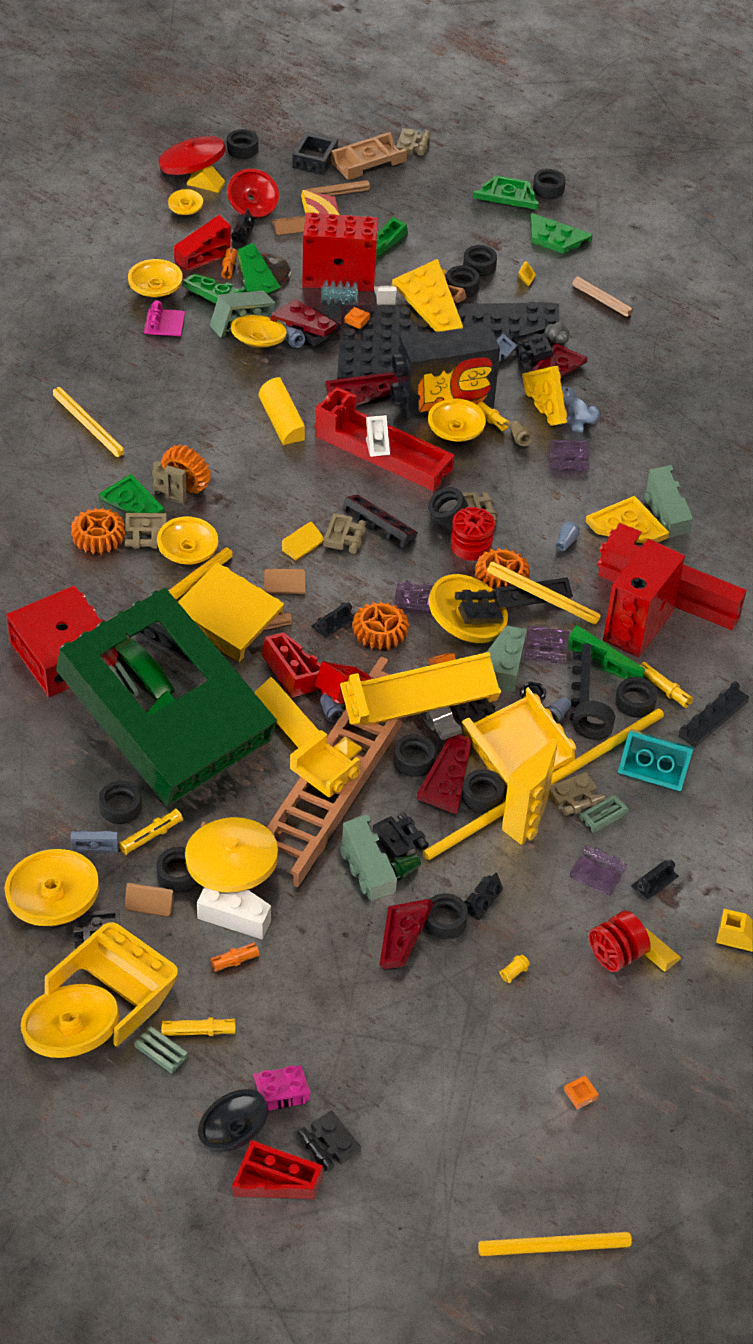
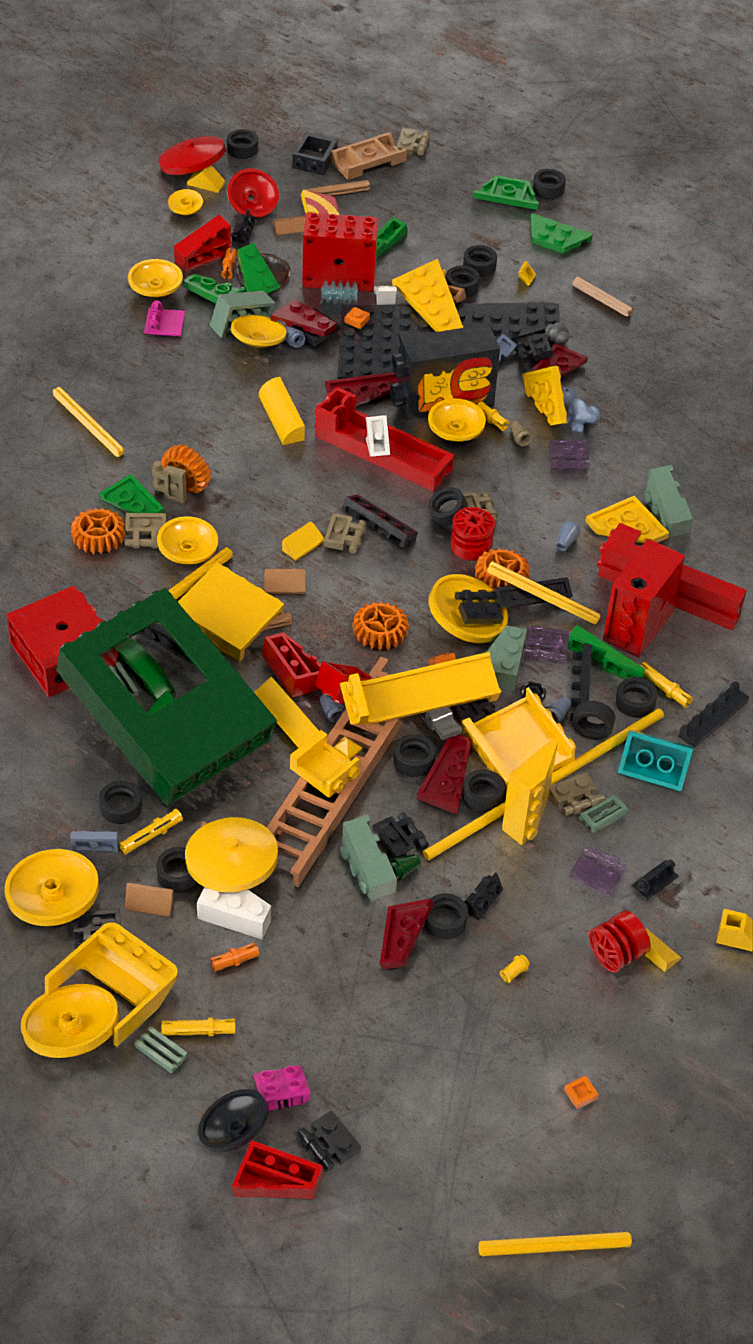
black hinge [311,602,355,638] -> none
clear purple plate [394,580,434,614] -> none

